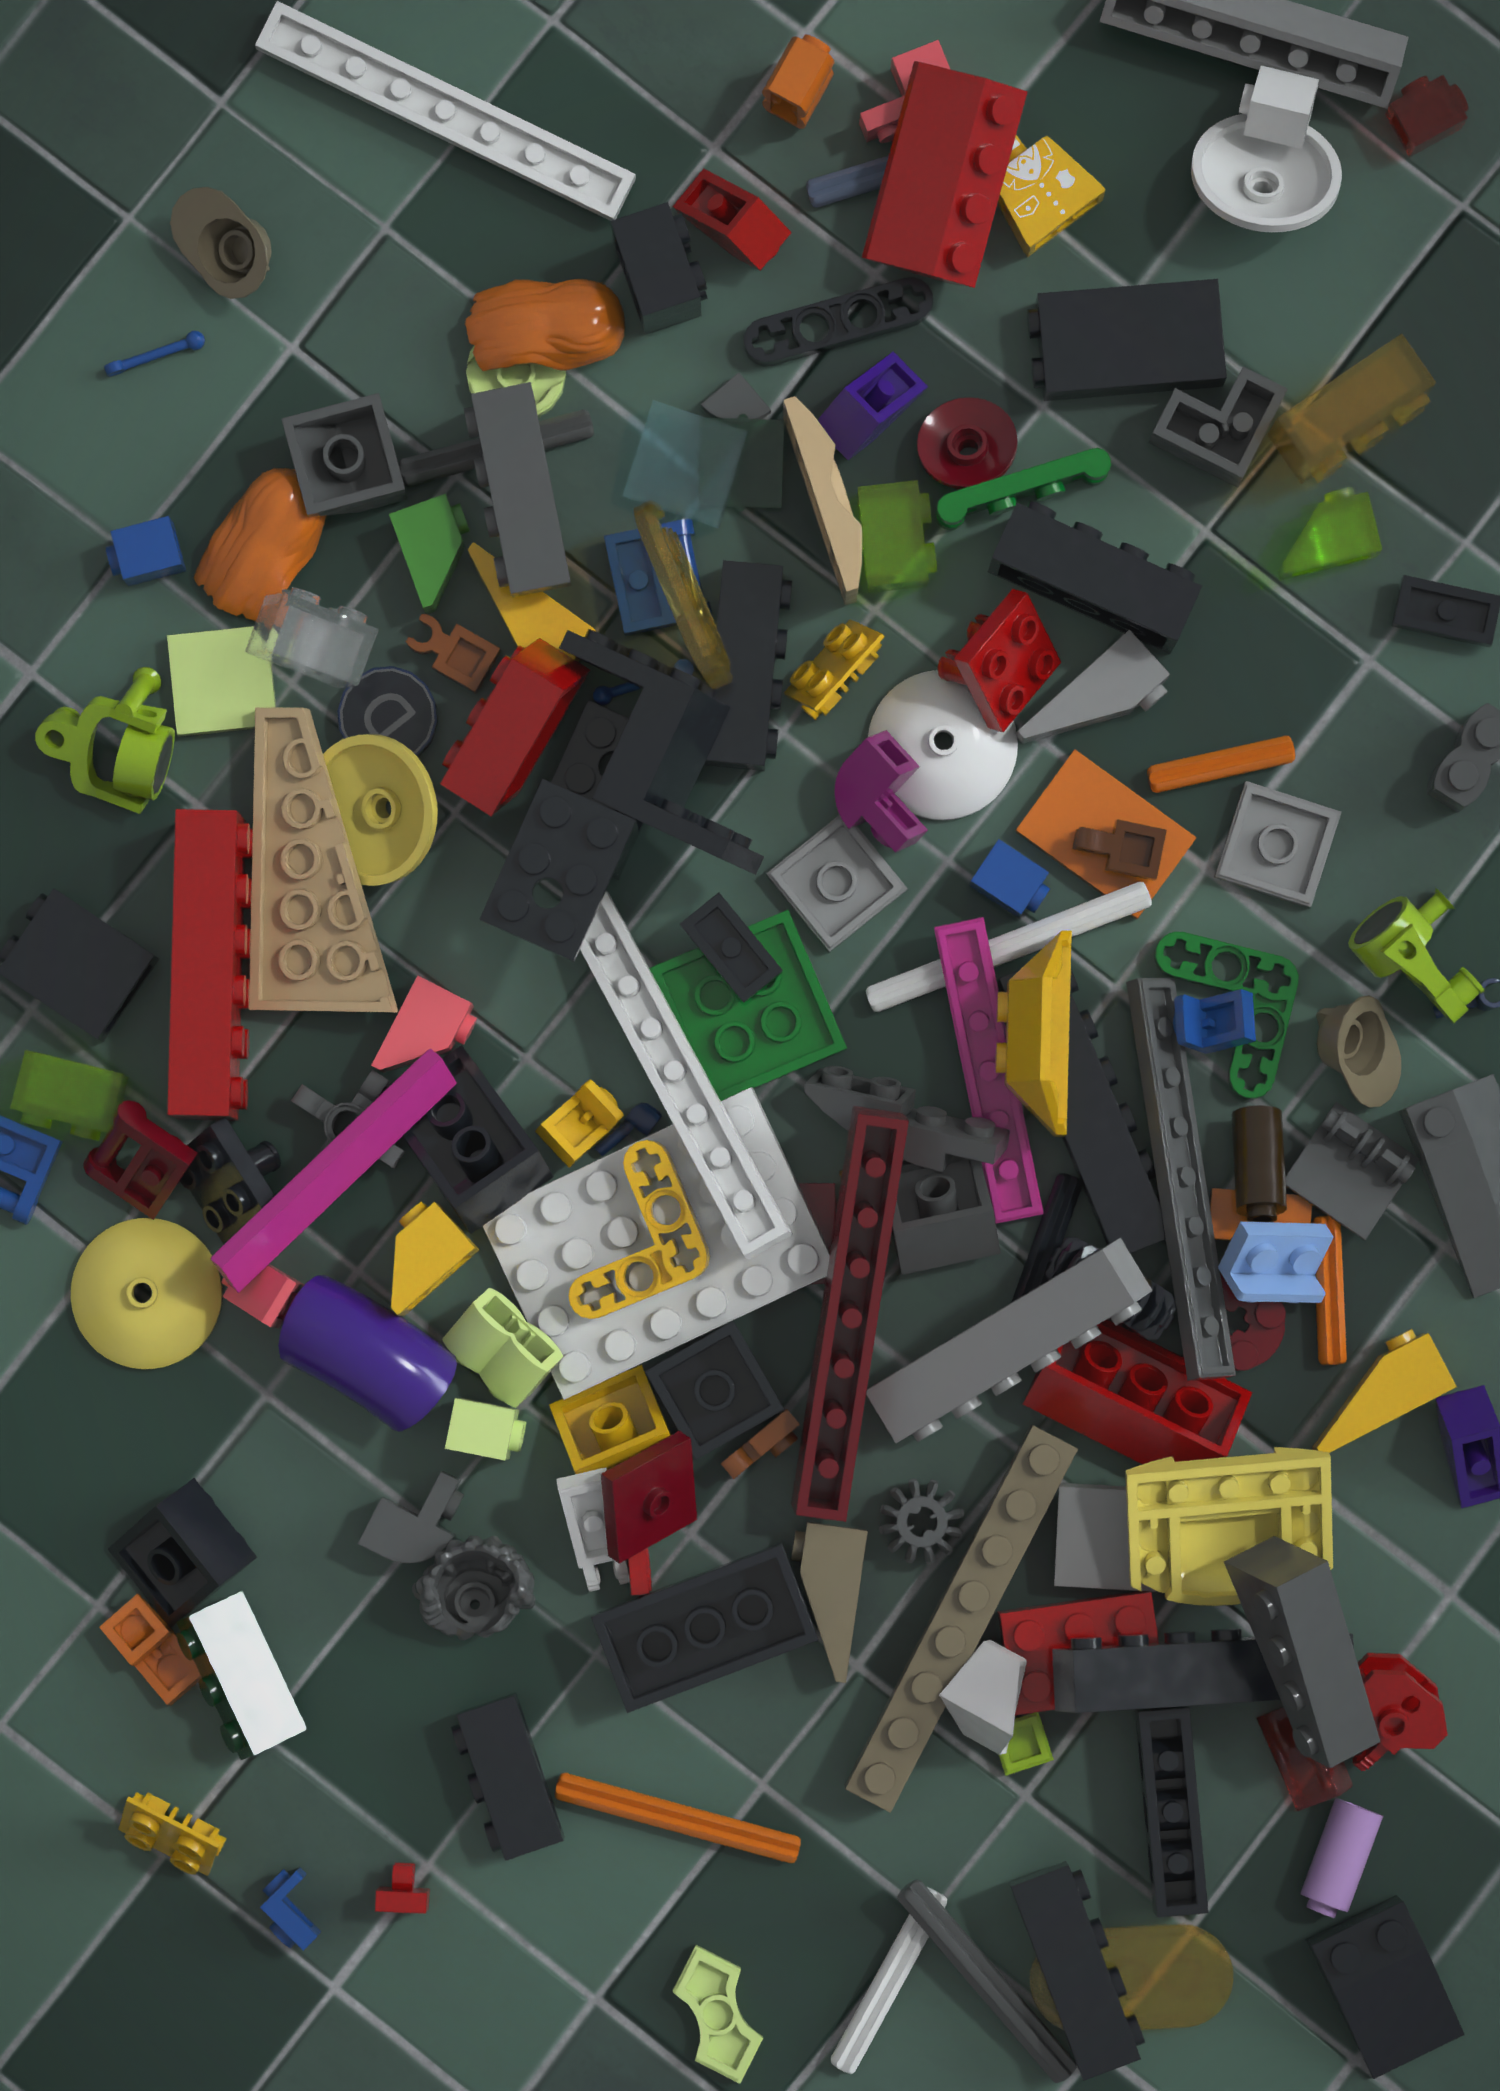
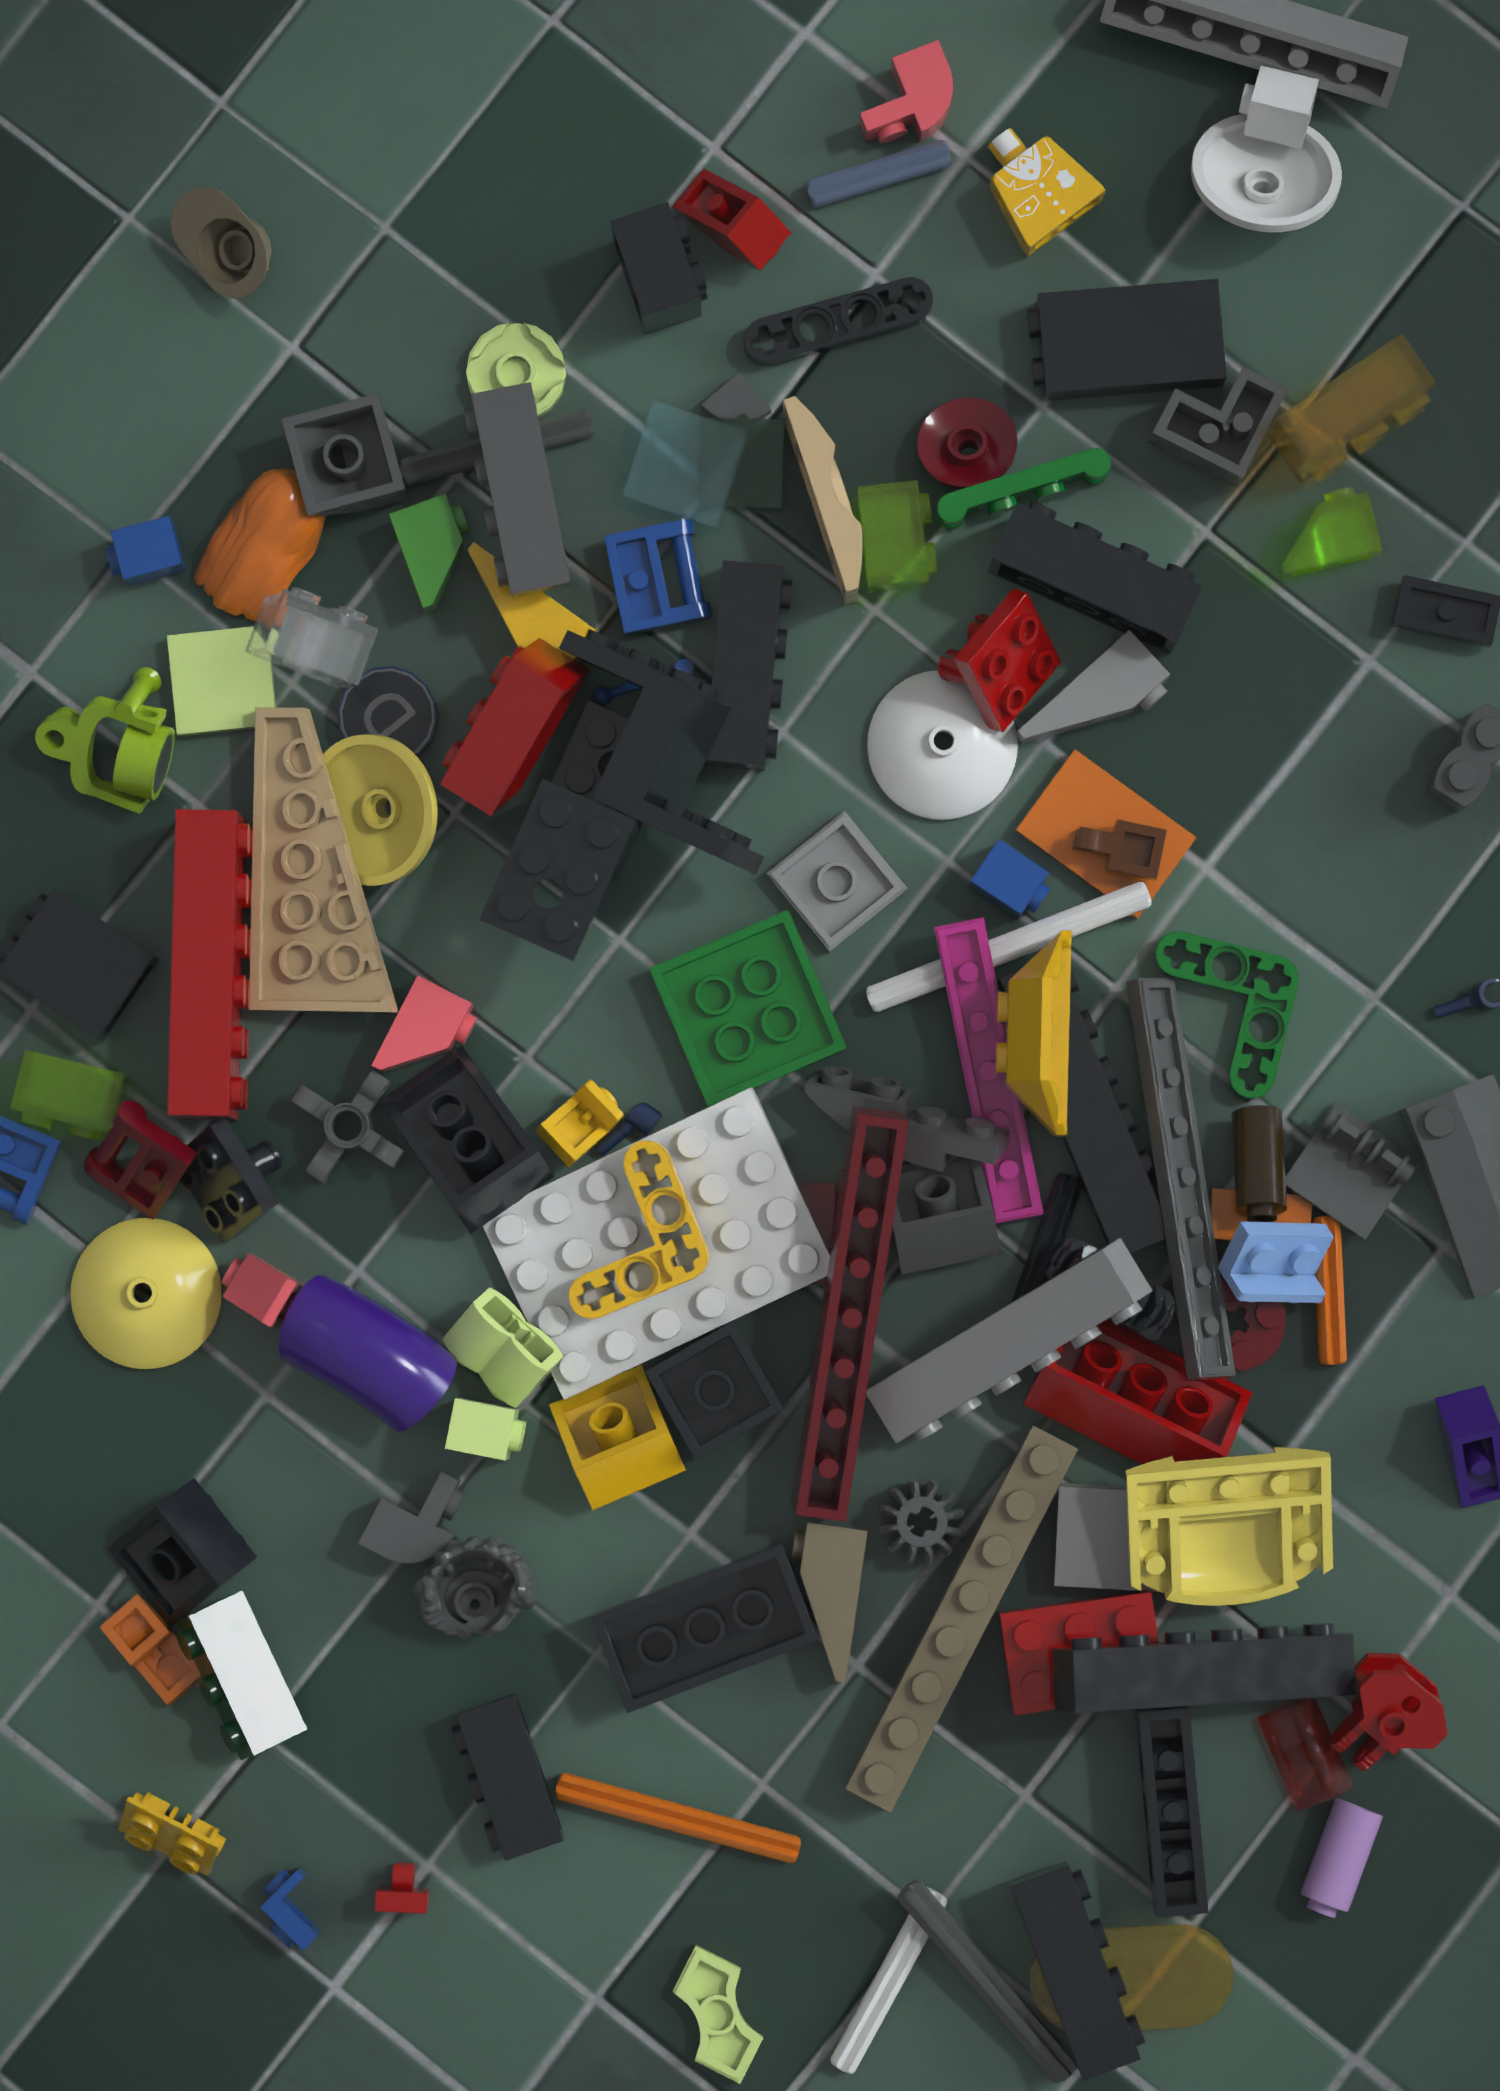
blue hinge [104,331,205,377] -> none
dark pink tile [210,1048,457,1293] -> none
white plate [255,1,636,221] -> none
yellow slope [391,1201,480,1317] -> none
dark orange plate [406,614,501,694] -> none
orange hair [465,279,625,371] -> none
white hinge [556,1467,630,1592] -> none
white plate [580,891,792,1260] -> none
dark red plate [601,1431,697,1564] -> none
red tile [628,1547,652,1595] -> none
clear yellow tile [634,500,733,690] -> none
black plate [680,892,783,1004] -> none
dark orange plate [721,1409,800,1479] -> none
orange brick [762,34,835,129] -> none
yellow hinge [784,619,885,720] -> none
dark purple slope [818,351,928,460] -> none
magenta brick [834,730,928,853] -> none
red slope [862,61,1028,288] -> none
white slope [939,1640,1027,1755] -> none
lime tile [998,1712,1054,1776] -> none
orange axle [1147,735,1296,793] -> none
blue bracket [1173,989,1256,1054] -> none
light grey tile [1214,781,1341,908] -> none
dark grey wedge [1224,1536,1381,1768] -> none
black slope [1306,1895,1465,2079] -> none
yellow slope [1312,1329,1457,1453] -> none
dark tan piece [1316,995,1401,1108] -> none
lime piece [1348,887,1485,1024] -> none
clear red brick [1385,75,1469,157] -> none

